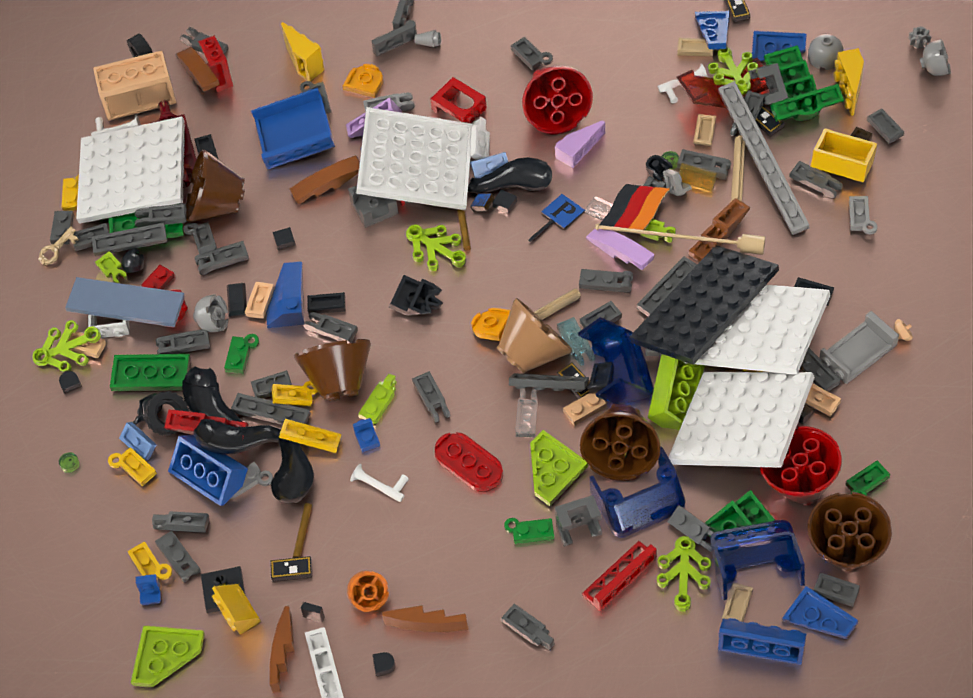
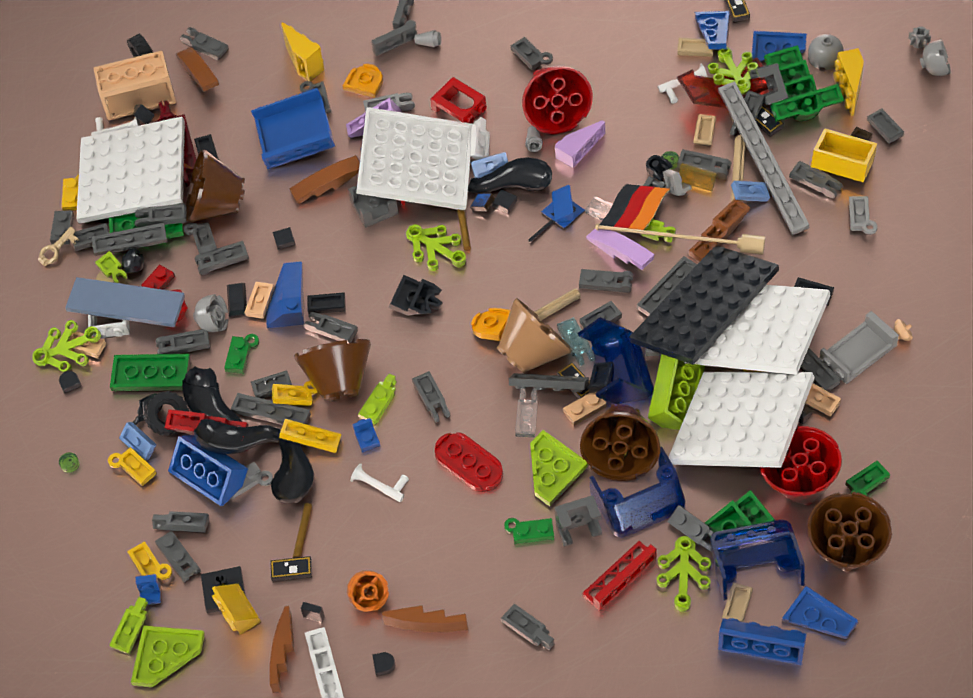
red panel [198,35,233,93] -> none
dark grey plate [813,572,860,607] -> none
none -> lime hinge [110,597,148,655]
none -> black slope [134,104,155,124]
none -> light grey cone [525,126,543,152]
none -> blue slope [552,185,573,222]
none -> medium blue plate [731,181,770,202]

